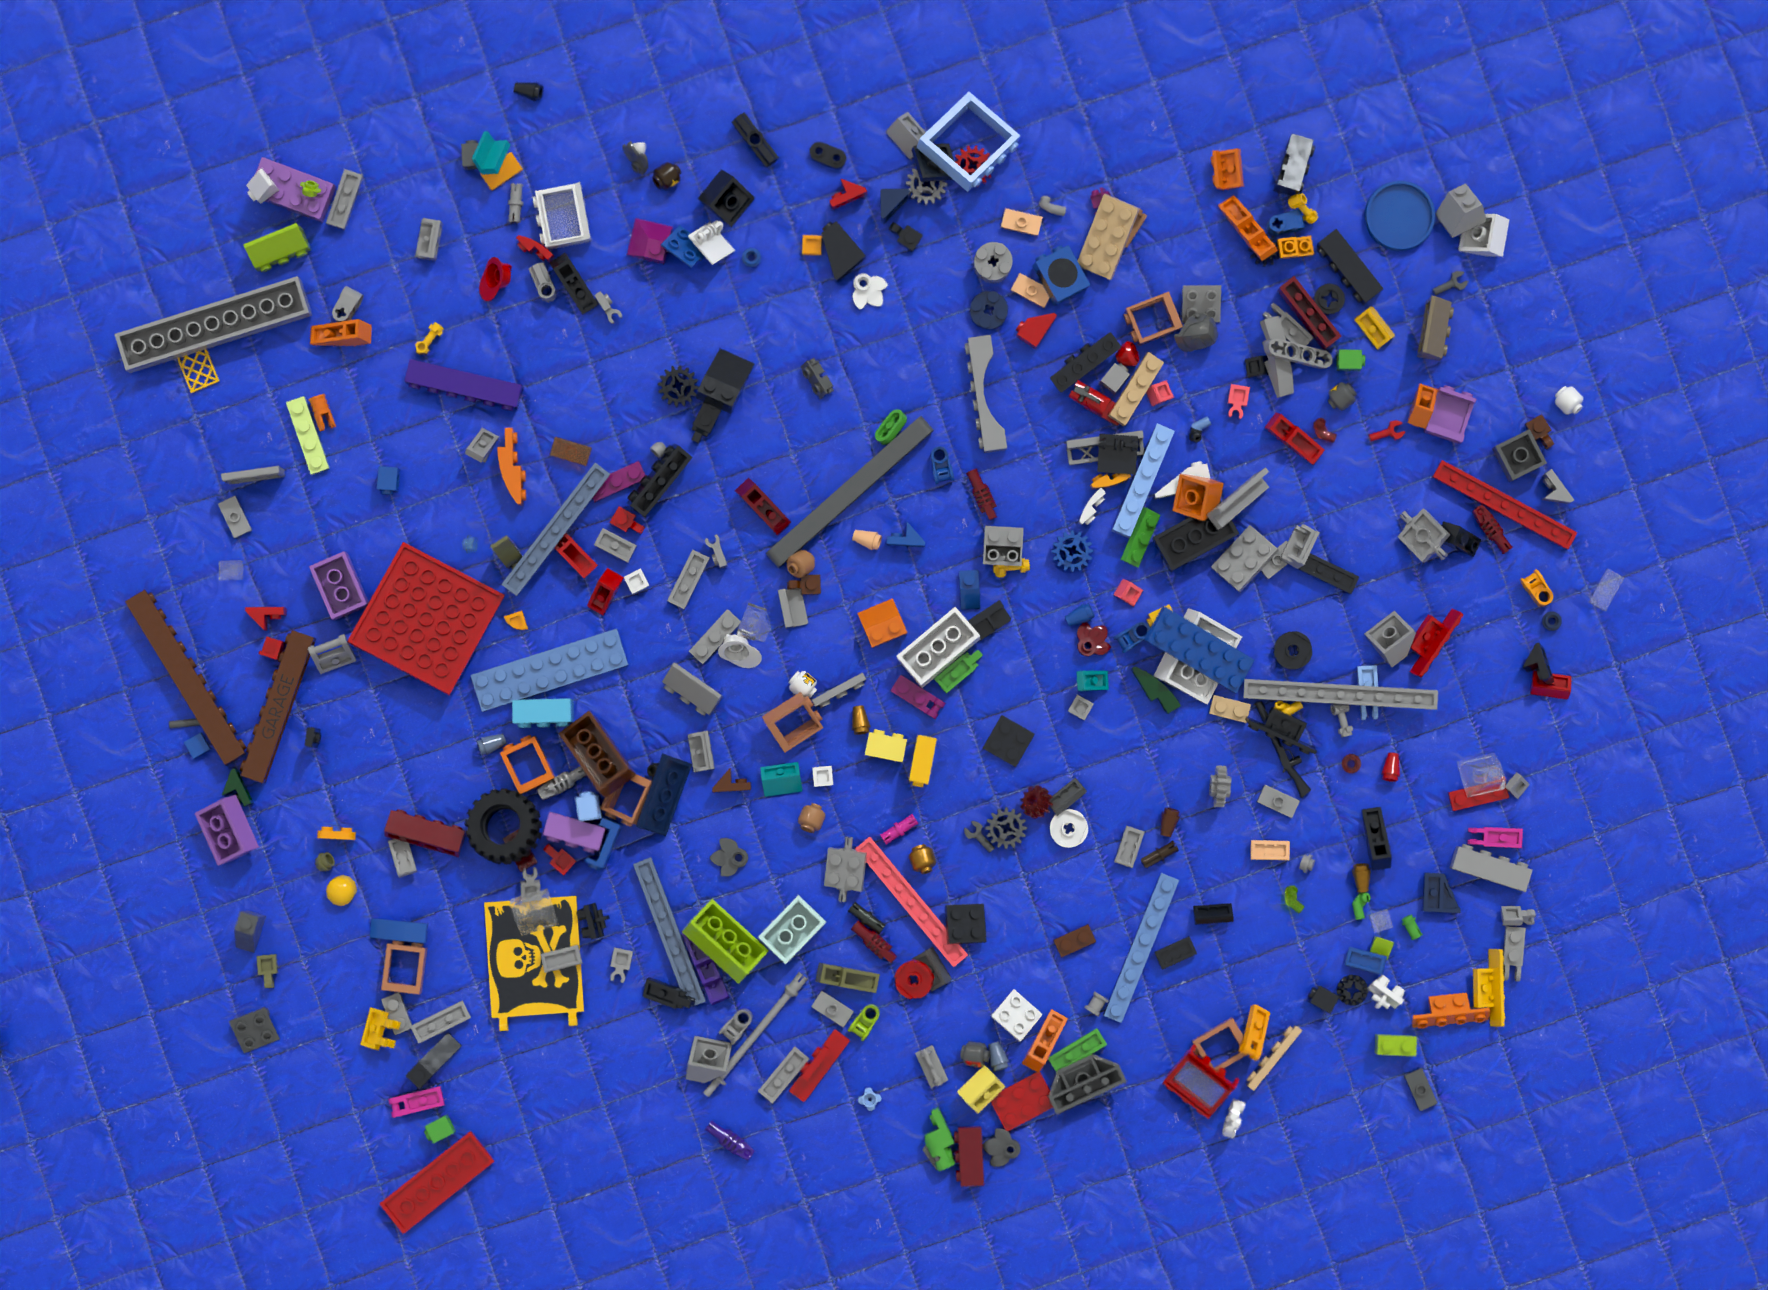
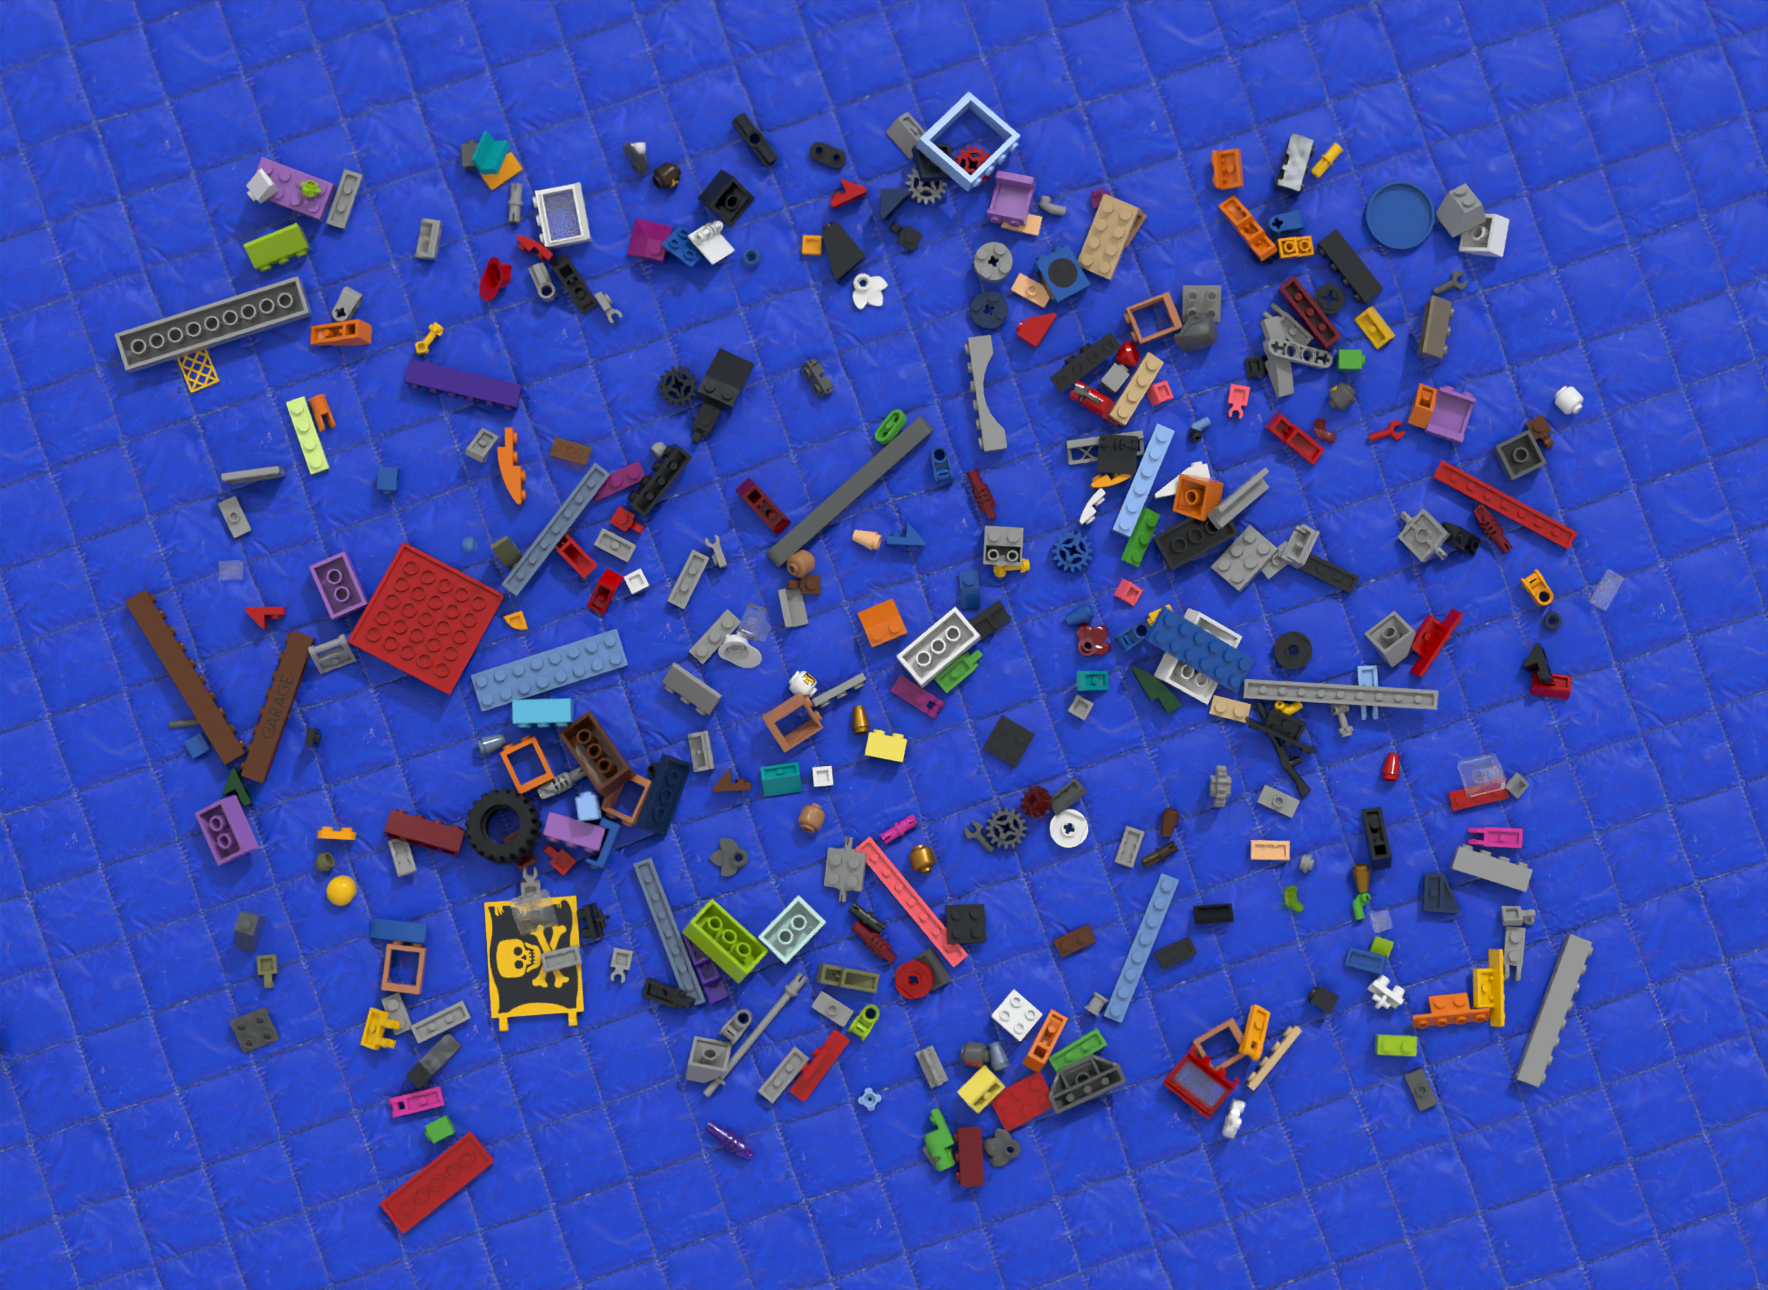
red panel [258,636,285,660] -> none
black cone [514,82,543,101] -> none
yellow window [909,735,937,787] -> none
yellow bar [1288,193,1318,224] -> none
black gear [1337,975,1368,1006] -> none
clear red plate [1342,754,1361,773] -> none
bright green pin [1401,914,1423,940] -> none
light grey slope [1542,469,1574,504] -> none
none -> medium lavender panel [986,170,1036,227]
none -> yellow axle [1311,143,1343,178]
none -> light grey brick [1514,934,1593,1087]

